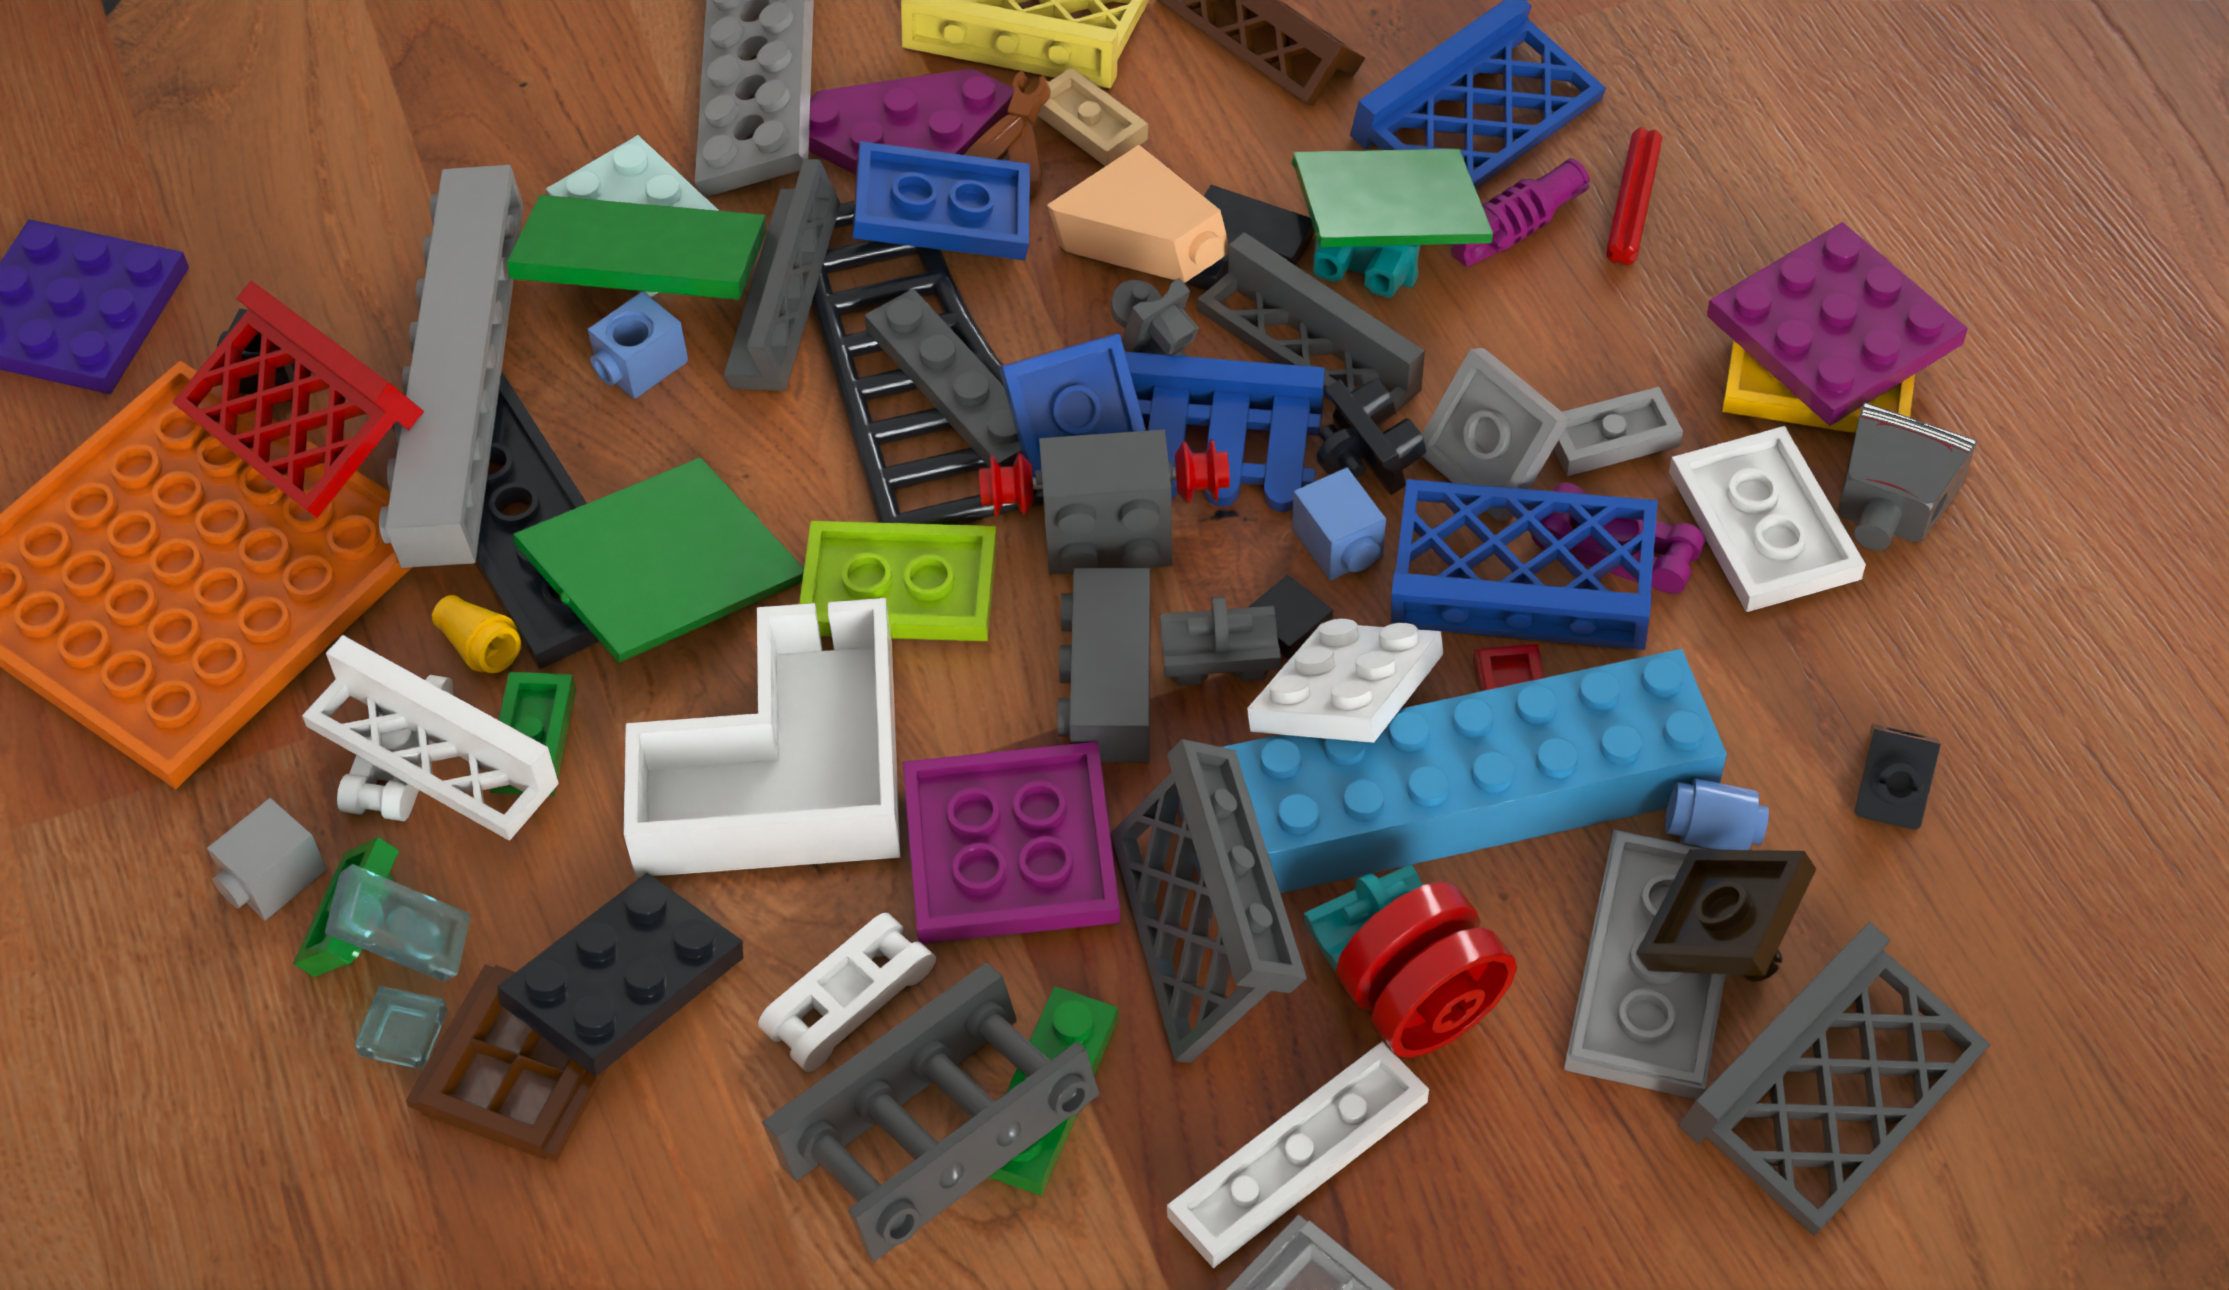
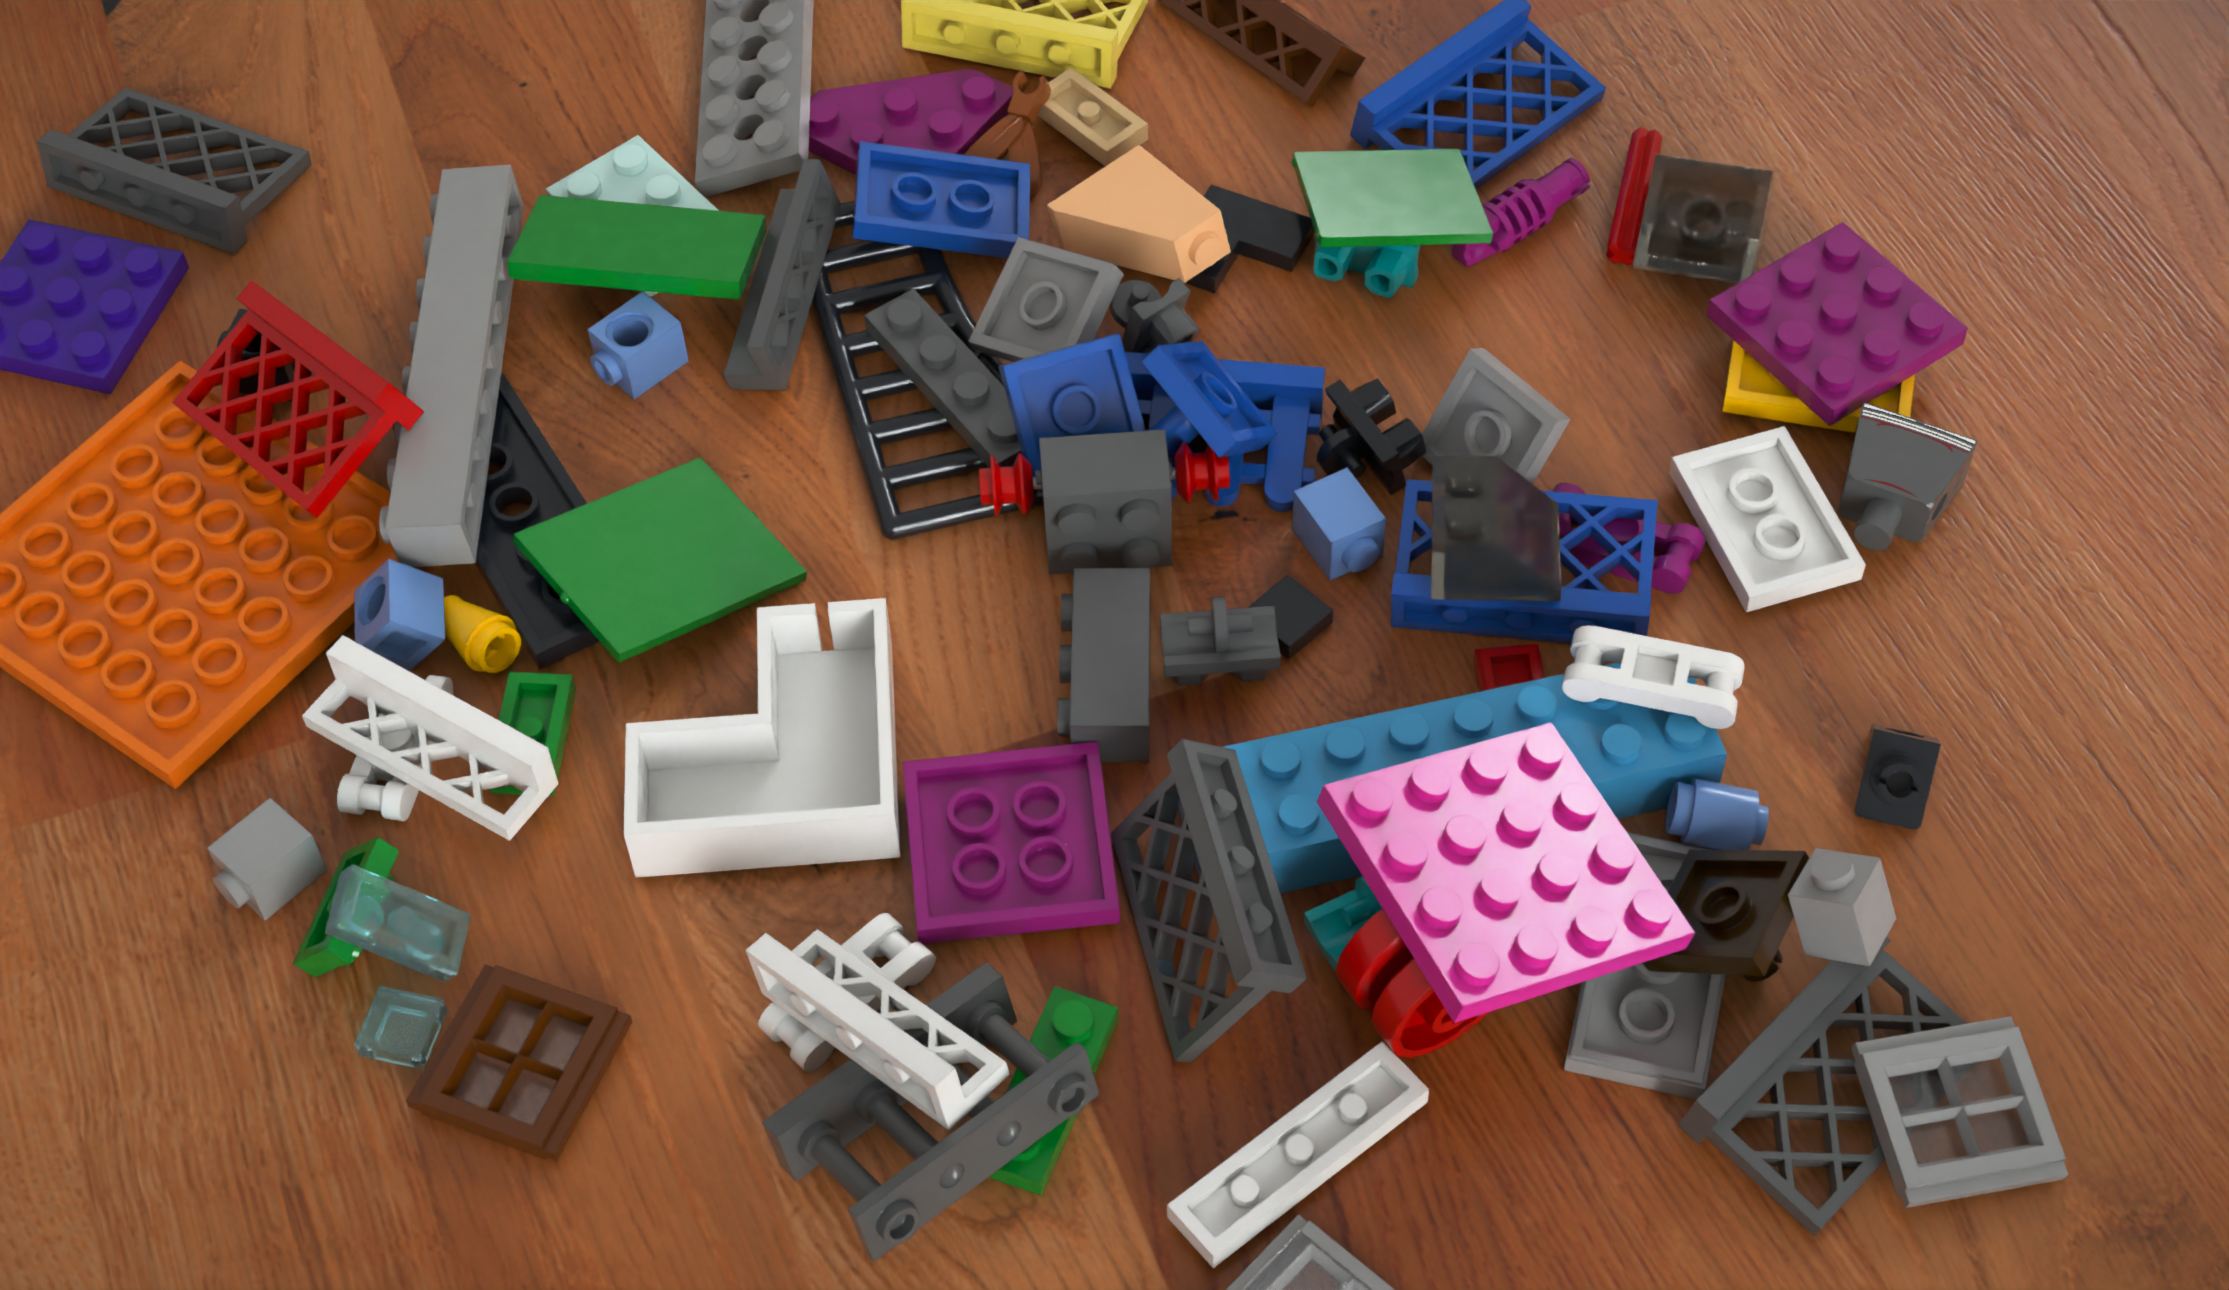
black plate [497,873,743,1077] -> none
lime plate [799,521,997,641] -> none
dark grey fence [1197,232,1425,428] -> none
white plate [1247,619,1443,743] -> none
light grey plate [1553,387,1683,476] -> none
none -> dark grey fence [37,88,311,254]
none -> medium blue brick [354,559,445,671]
none -> white fence [746,929,1010,1130]
none -> light grey tile [968,237,1124,362]
none -> blue tile [1141,341,1278,461]
none -> plate [1317,722,1695,1023]
none -> clear smoke slope [1431,455,1561,601]
none -> white plate [1562,625,1745,729]
none -> clear smoke slope [1633,154,1773,284]
none -> light grey brick [1788,848,1897,966]
none -> light grey piece [1851,1016,2068,1208]

